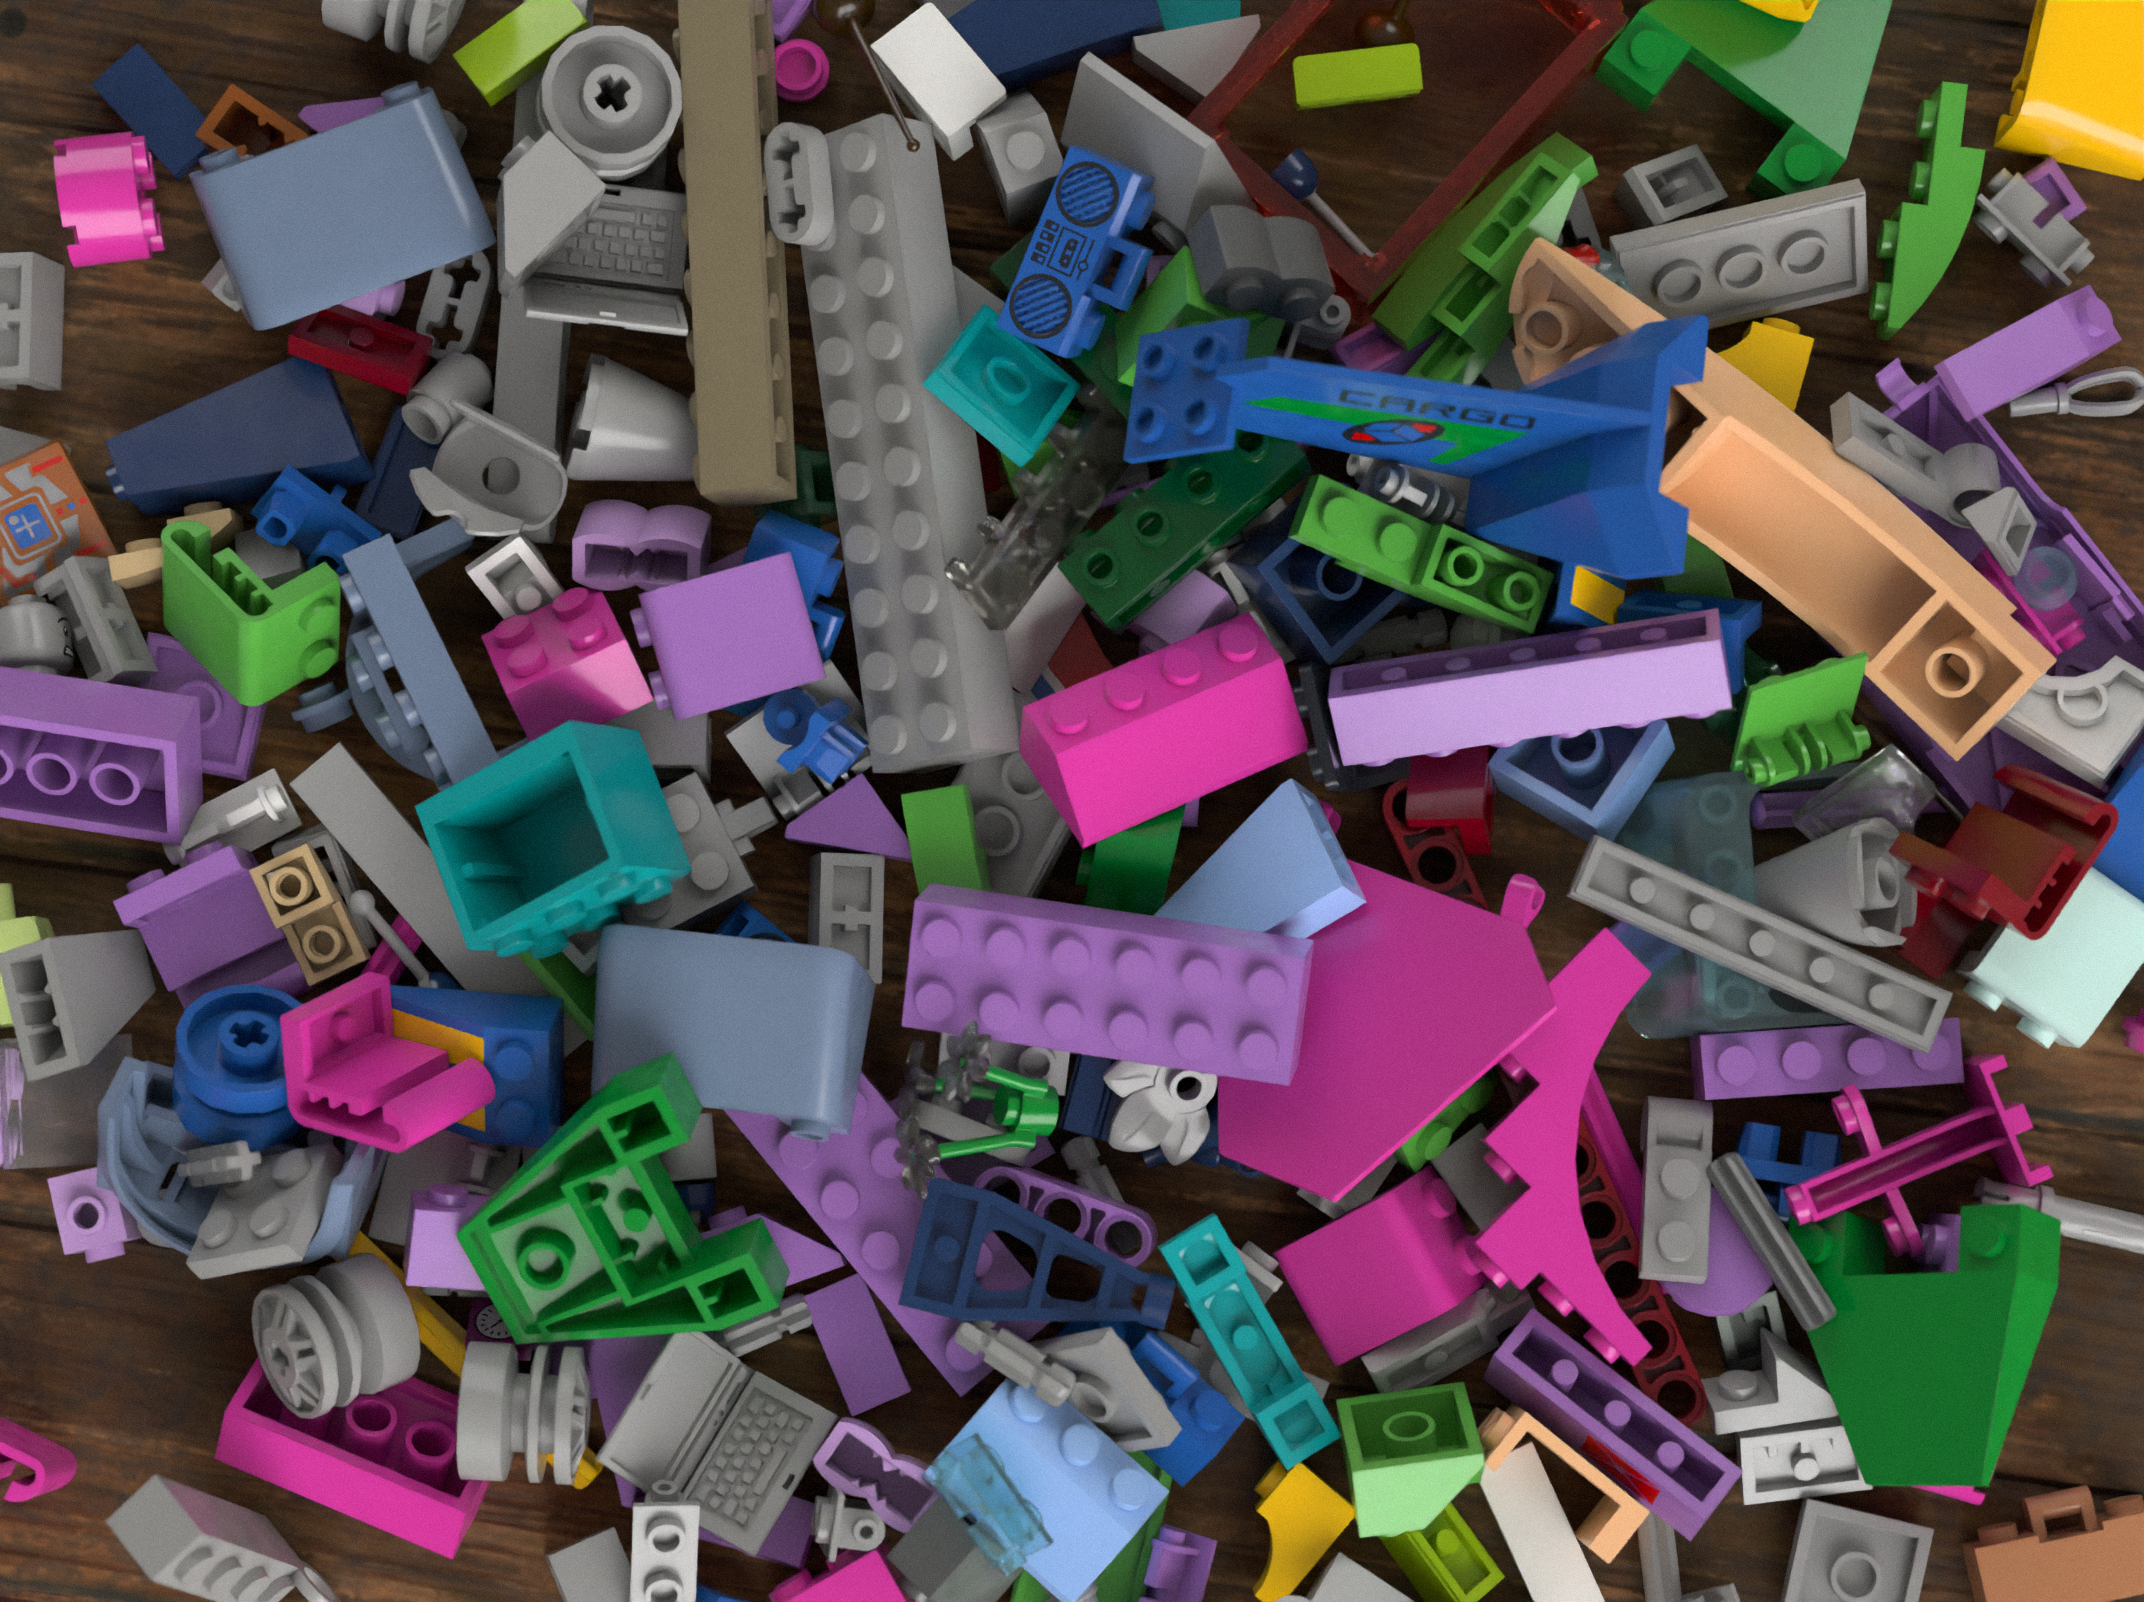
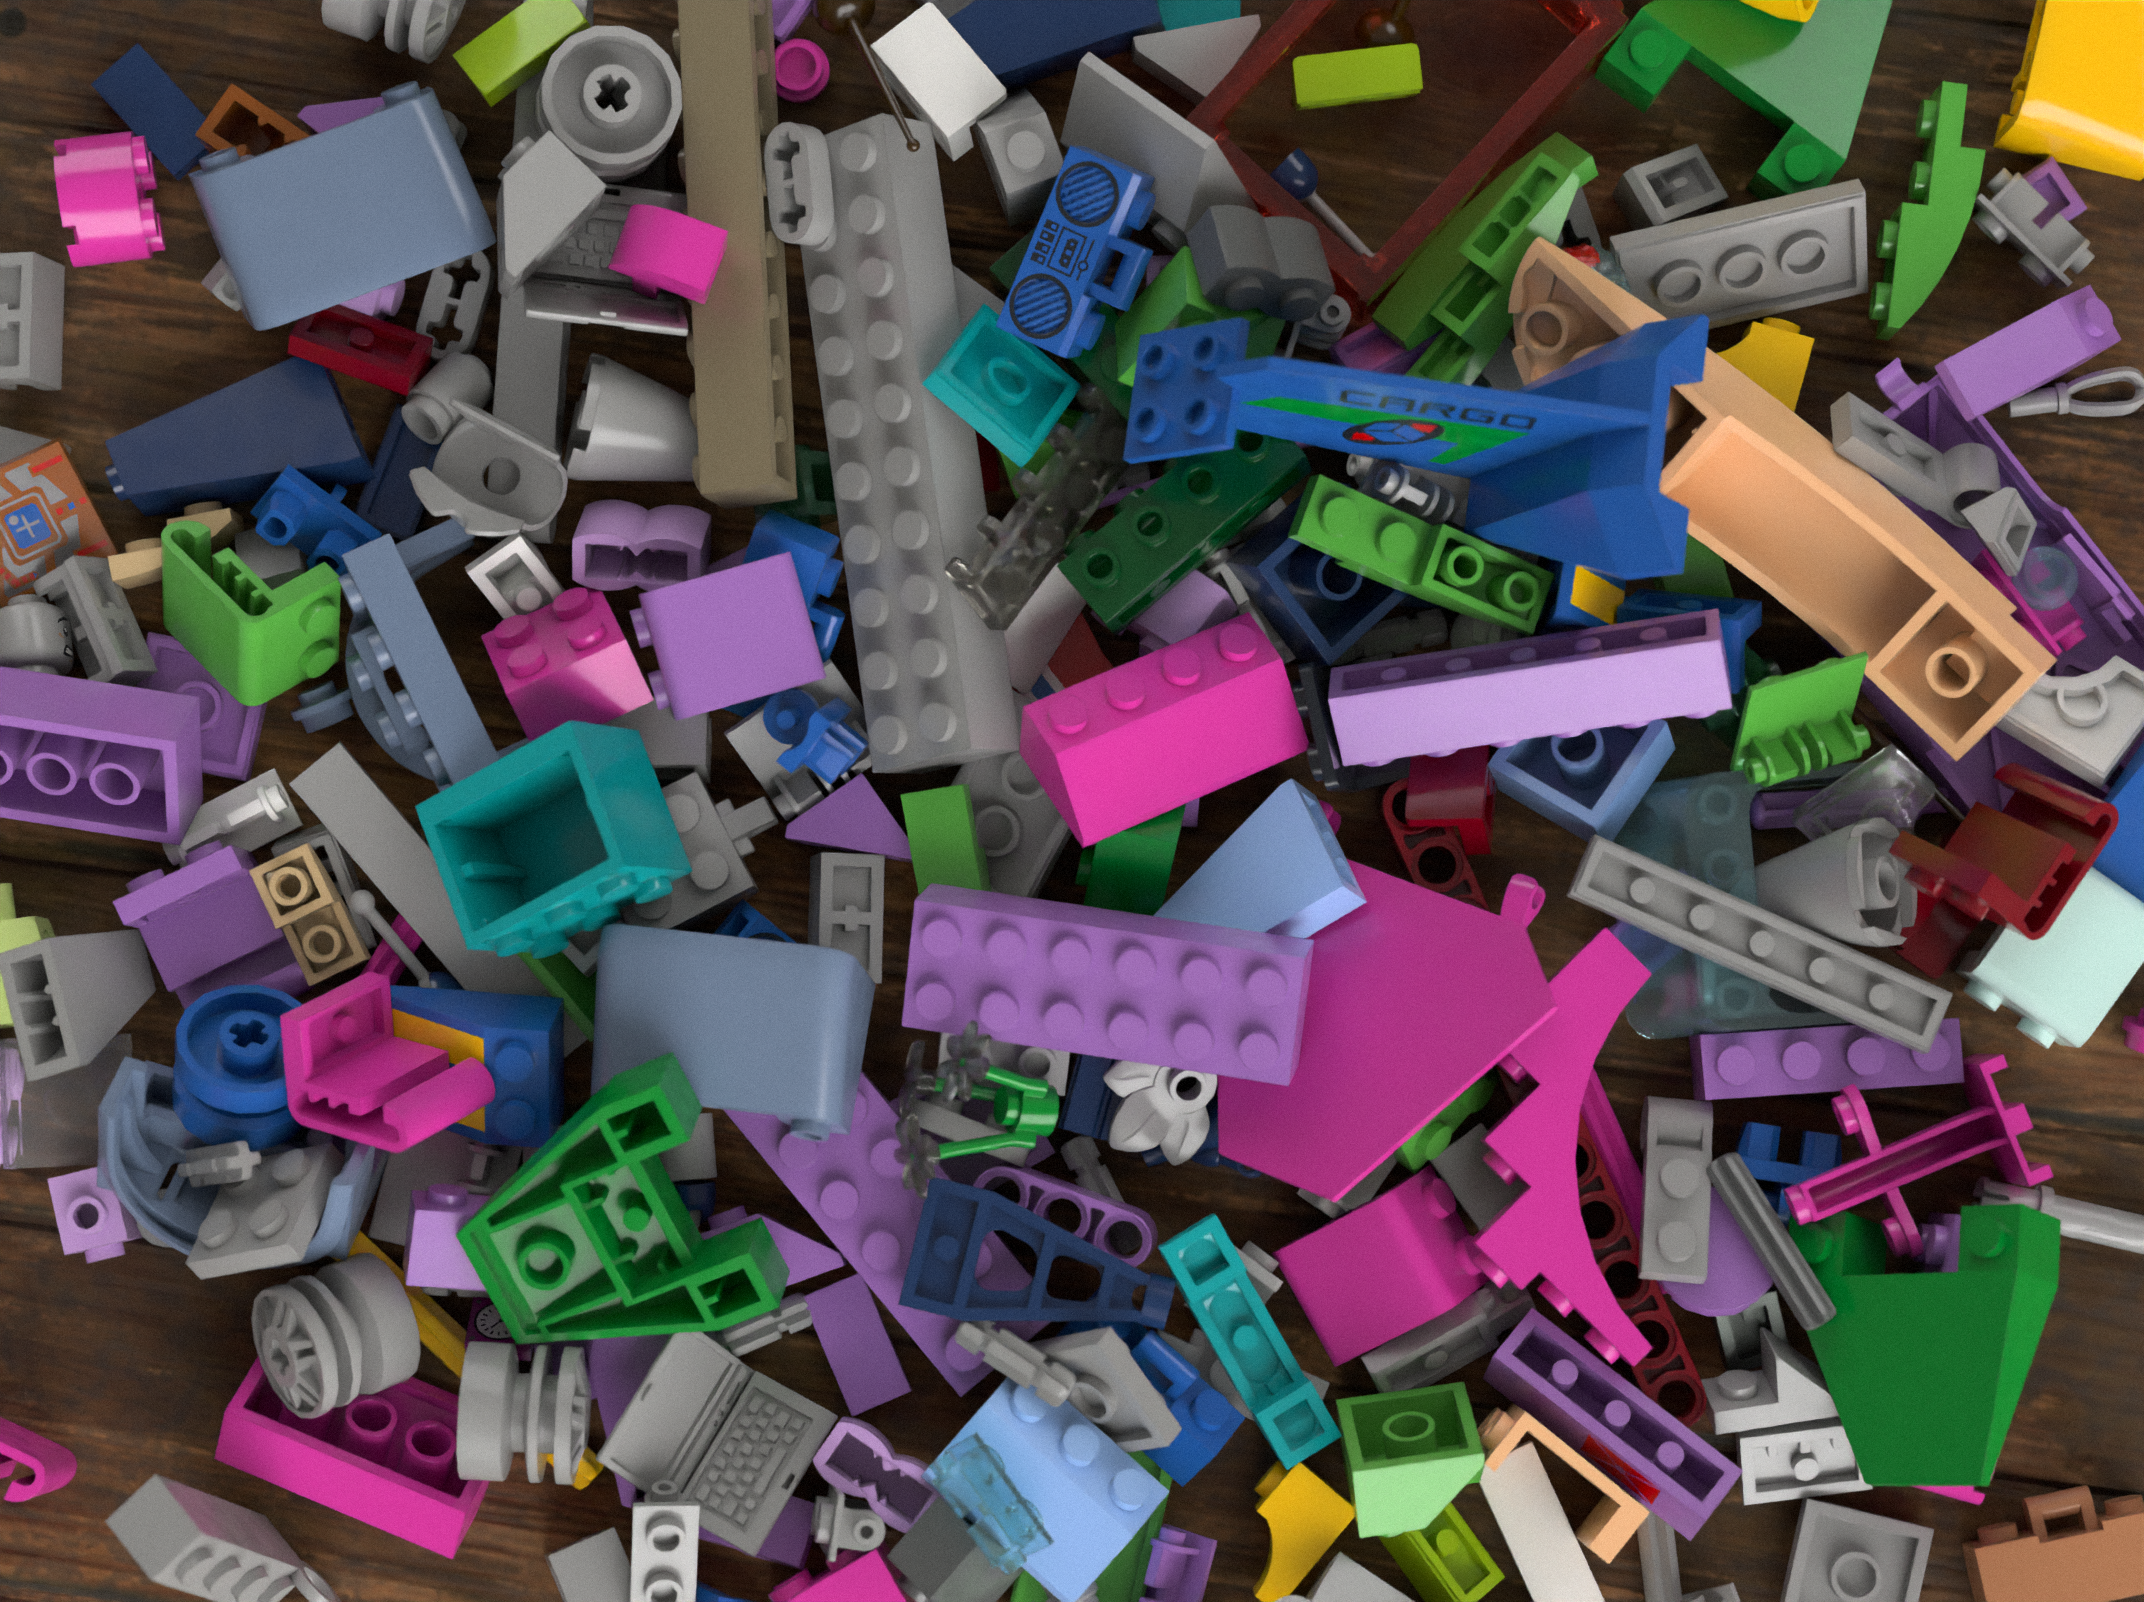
none -> dark pink brick [608,204,728,305]

